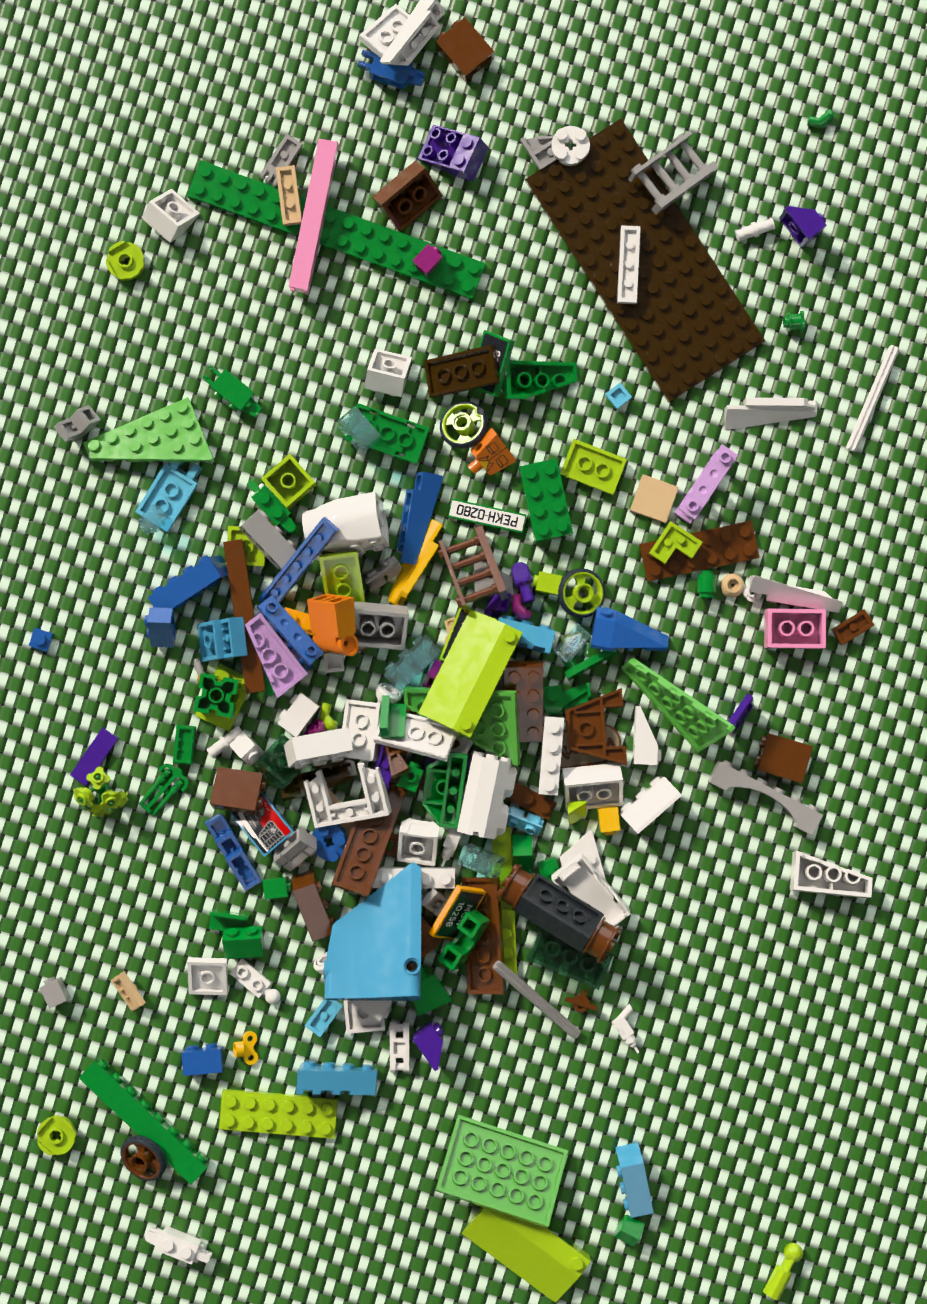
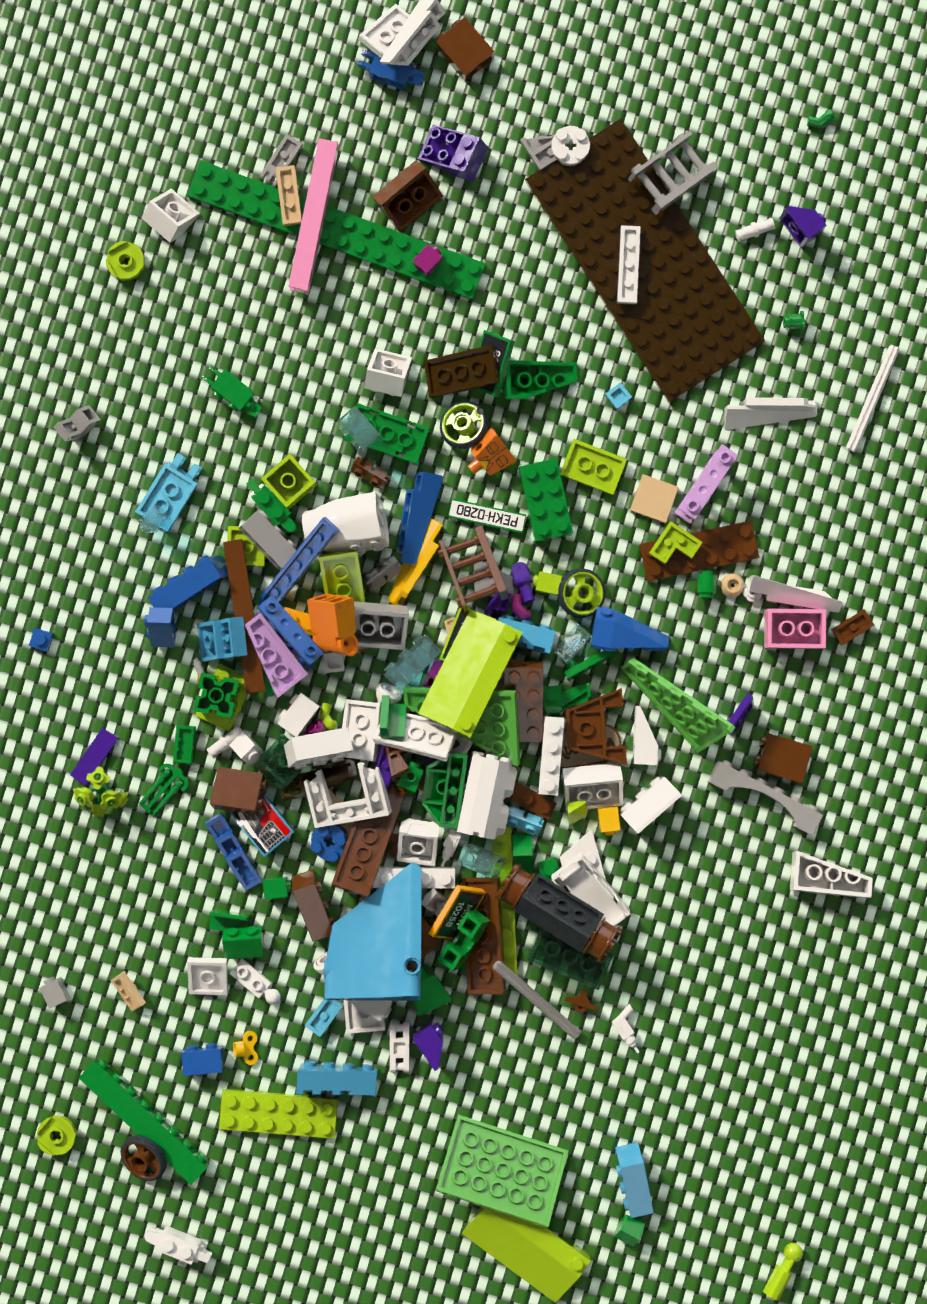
wing [83,397,215,463] -> none
light grey brick [274,827,317,871] -> none
none -> reddish brown hinge [351,457,391,490]

